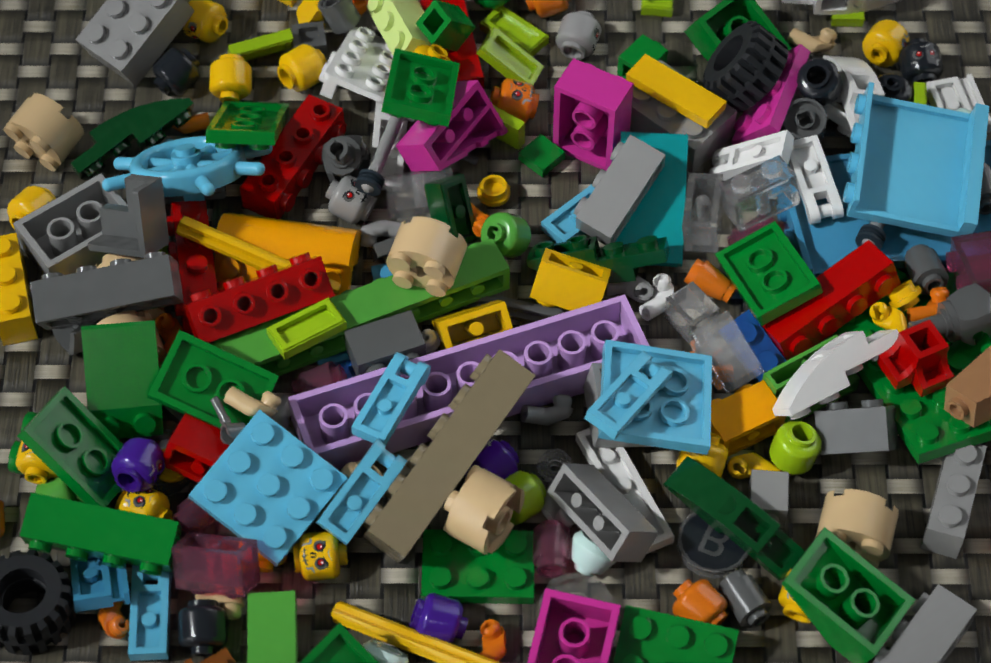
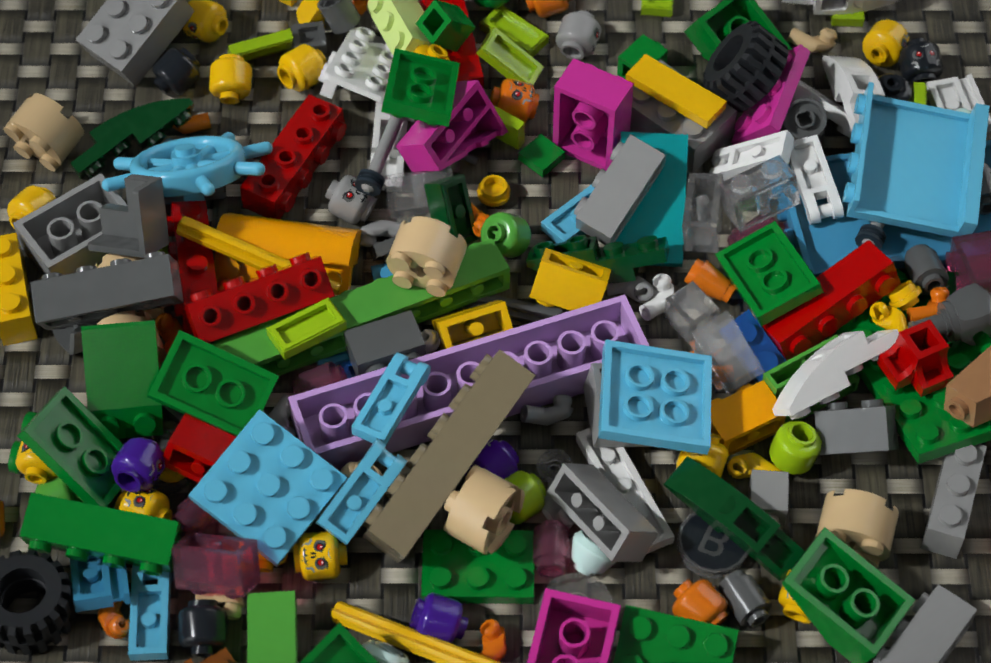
green plate [206,101,289,150] -> none
dark grey hand [210,396,246,445] -> none
tan arm [224,386,281,417] -> none
dark grey piece [322,135,371,183] -> none
medium azure plate [584,351,673,440] -> none
black head [797,58,842,106] -> none

